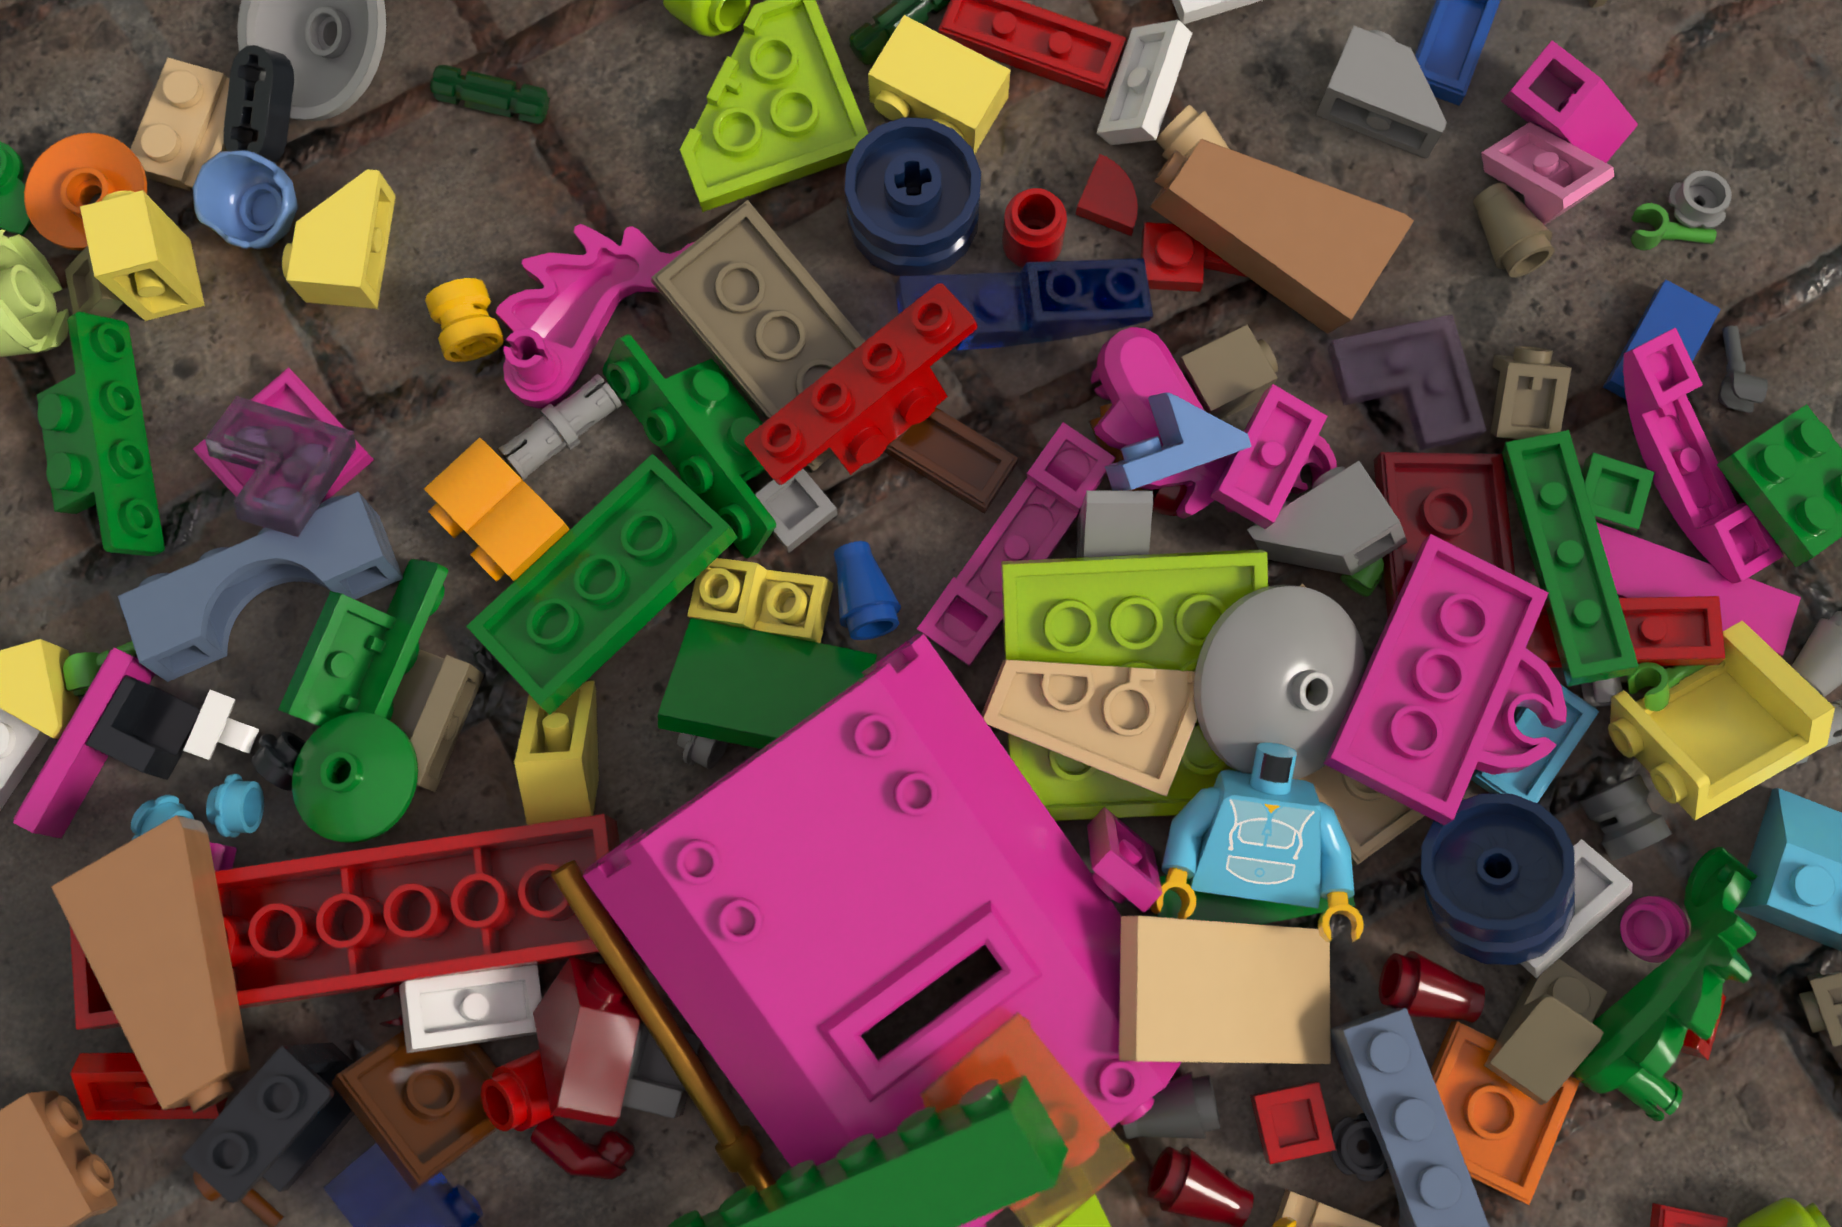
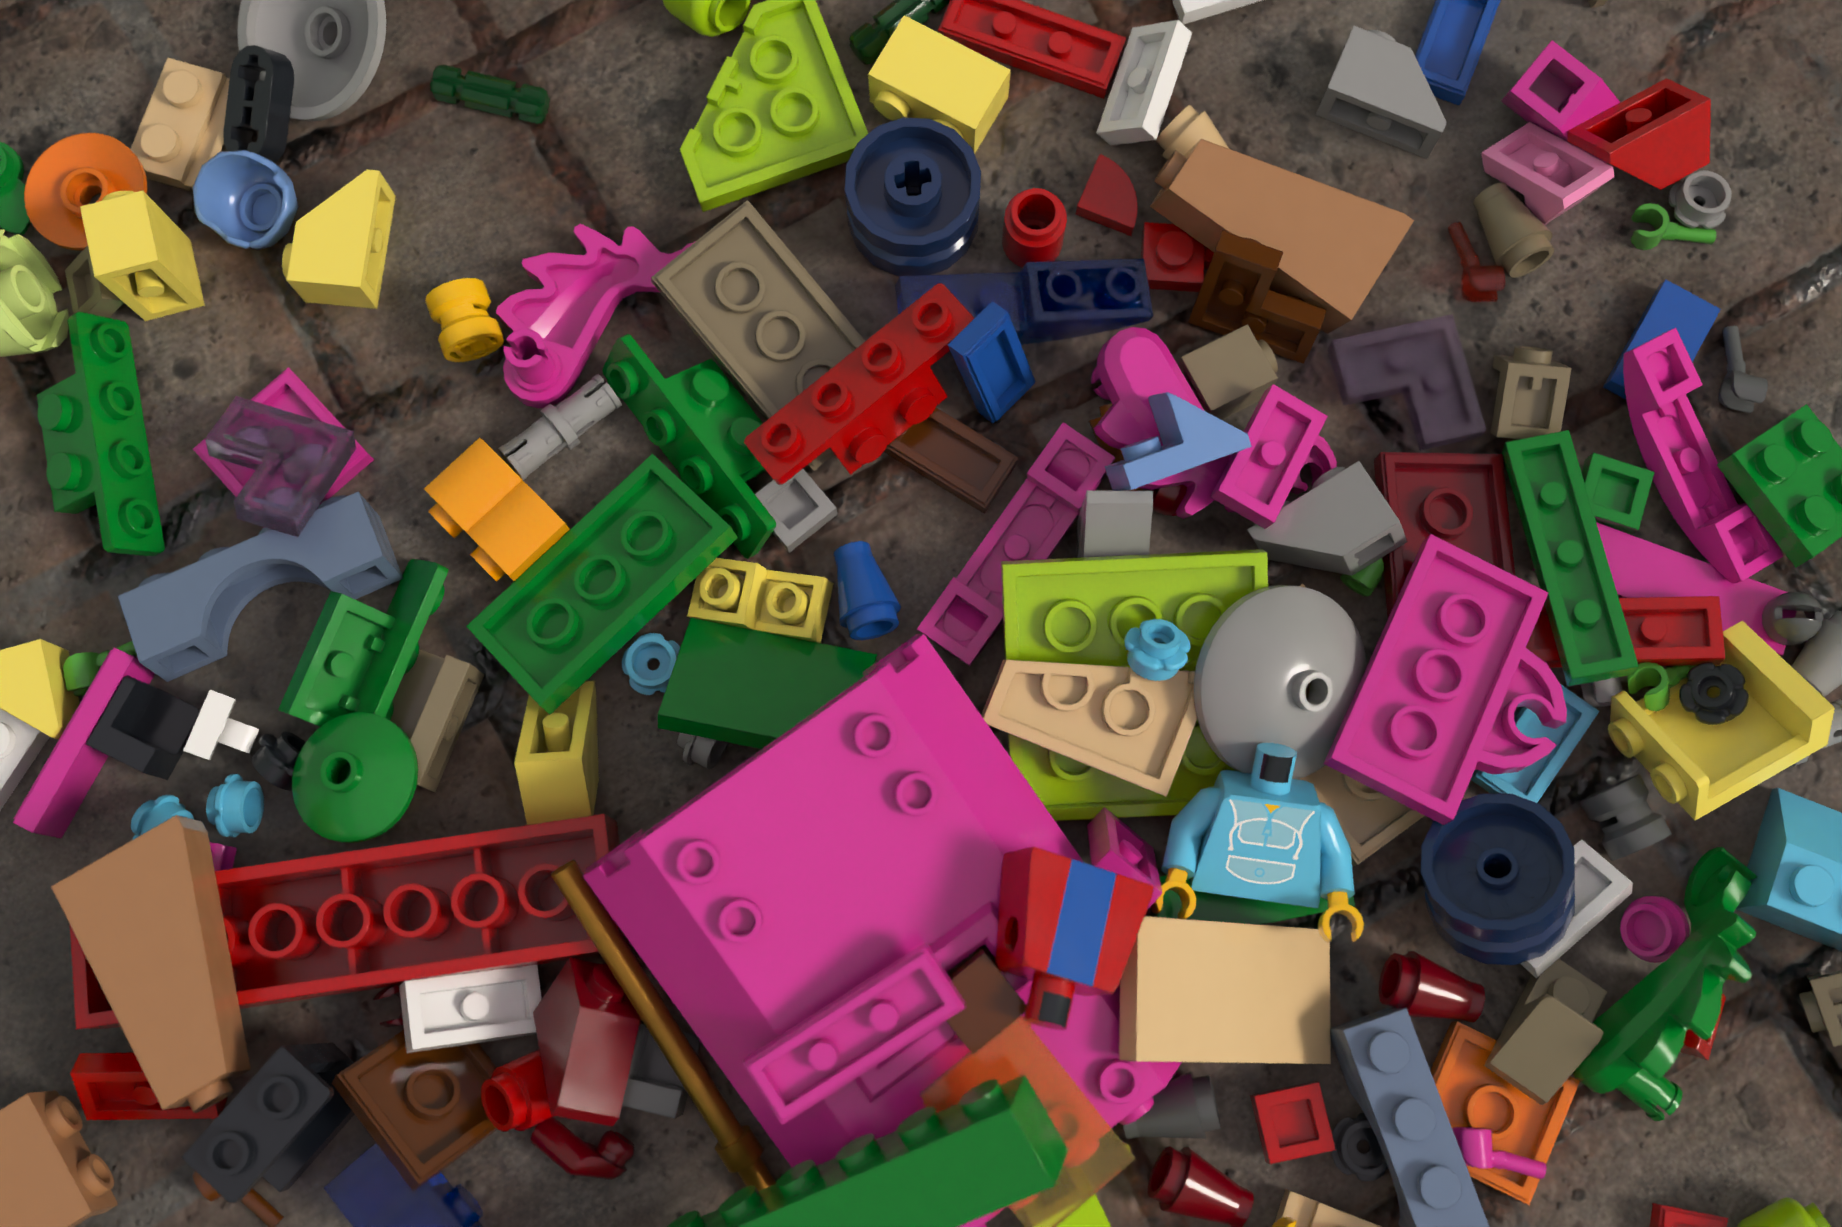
none -> medium azure plate [622,633,680,695]
none -> dark pink tile [742,942,965,1125]
none -> reddish brown tile [946,949,1027,1055]
none -> blue tile [948,301,1036,423]
none -> torso [995,846,1154,1030]
none -> medium azure plate [1124,619,1190,681]
none -> reddish brown plate [1188,230,1327,364]
none -> clear red hand [1447,222,1505,302]
none -> dark pink hand [1452,1127,1547,1179]
none -> red slope [1567,78,1711,190]
none -> black plate [1679,662,1749,725]
none -> dark grey hinge [1762,592,1823,646]

